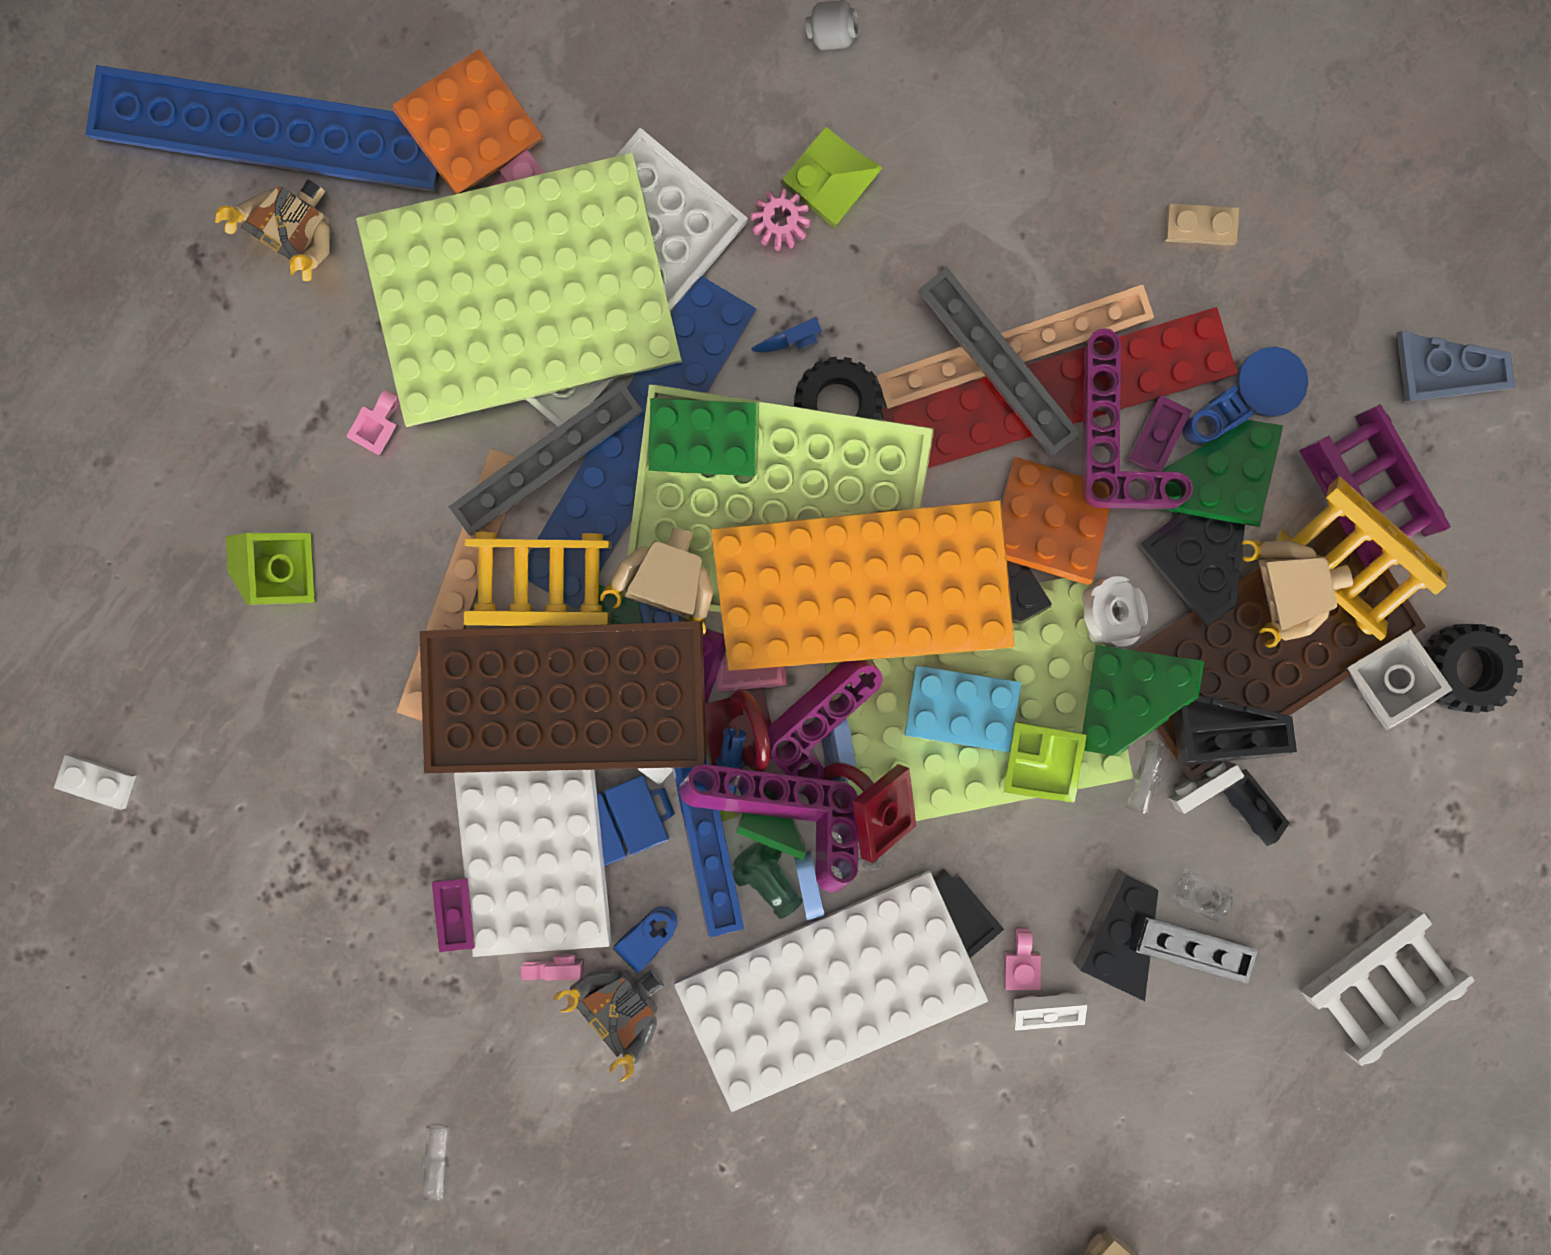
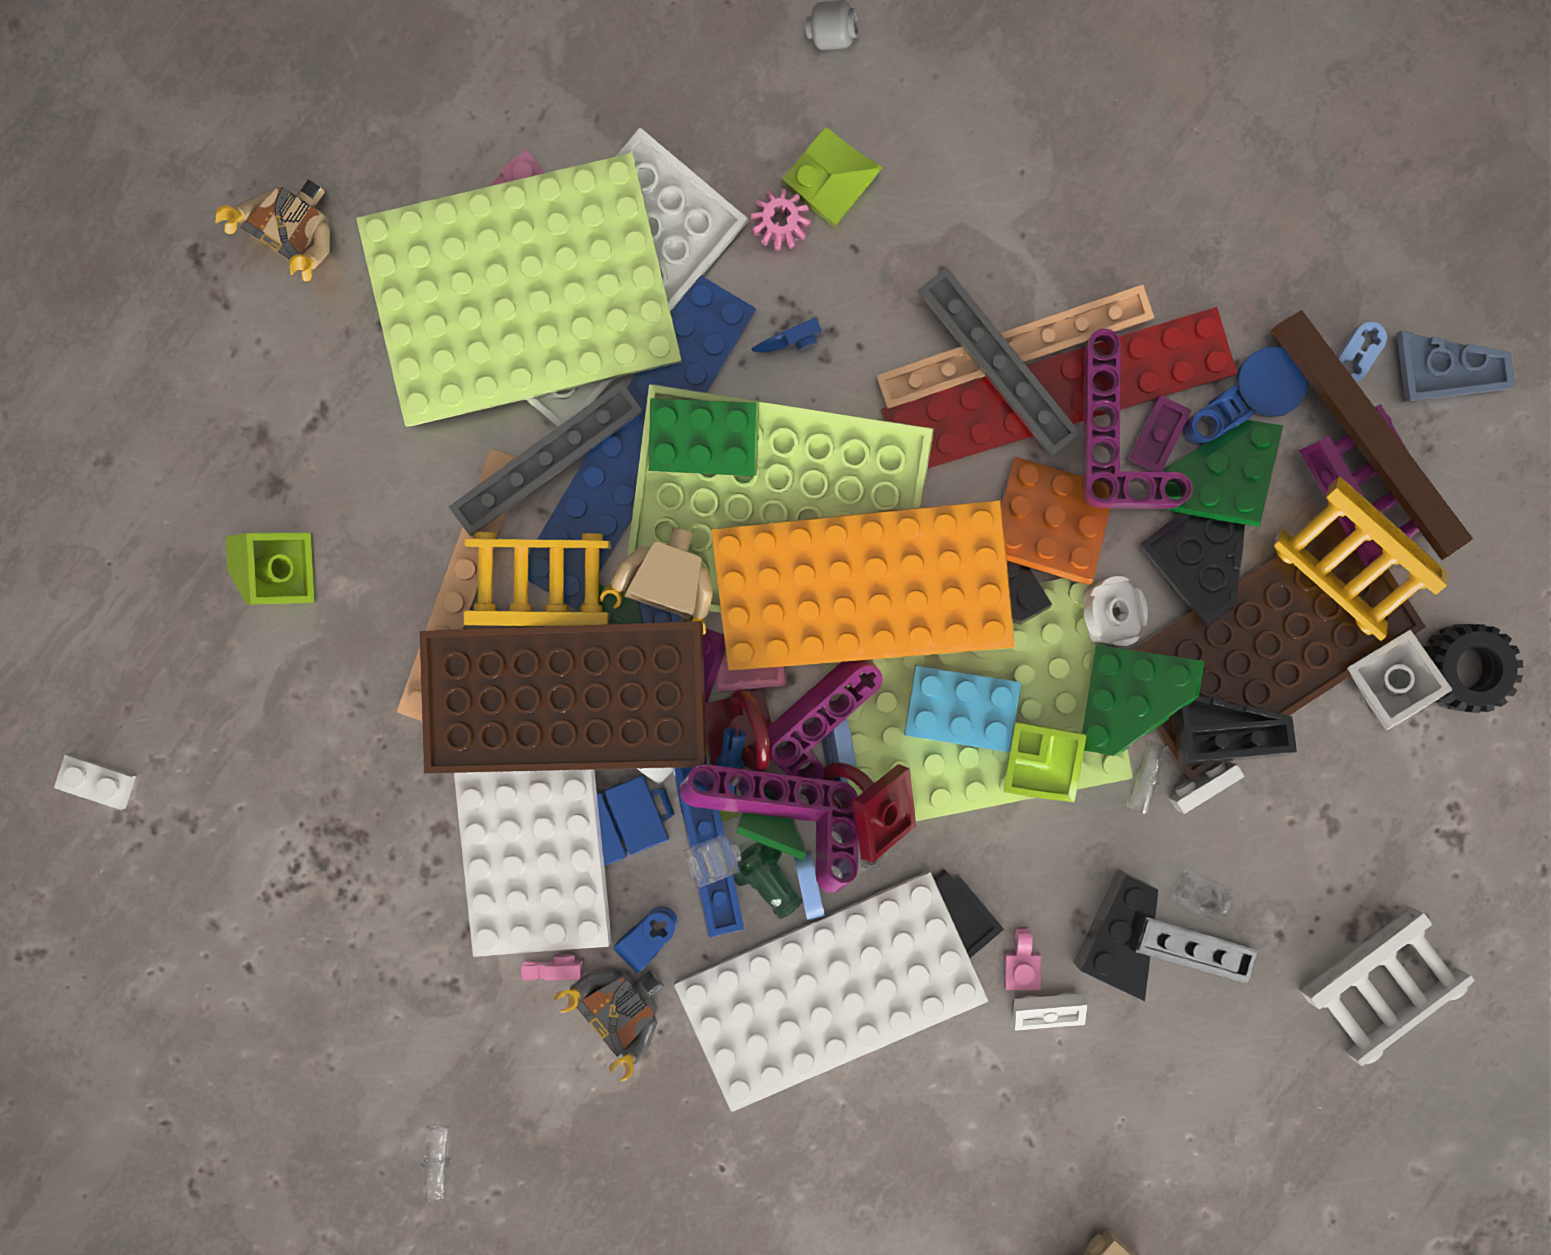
blue plate [85,65,439,192] -> none
bright pink plate [346,390,400,455] -> none
orange plate [392,49,543,195] -> none
magenta plate [432,877,475,952] -> none
black tyre [794,356,883,420] -> none
tan plate [1164,203,1240,246] -> none
black plate [1223,769,1290,846] -> none
tan torso [1241,538,1353,648] -> none
none -> clear brick [682,835,742,888]
none -> reddish brown tile [1271,310,1473,560]
none -> light blue beam [1337,322,1387,382]

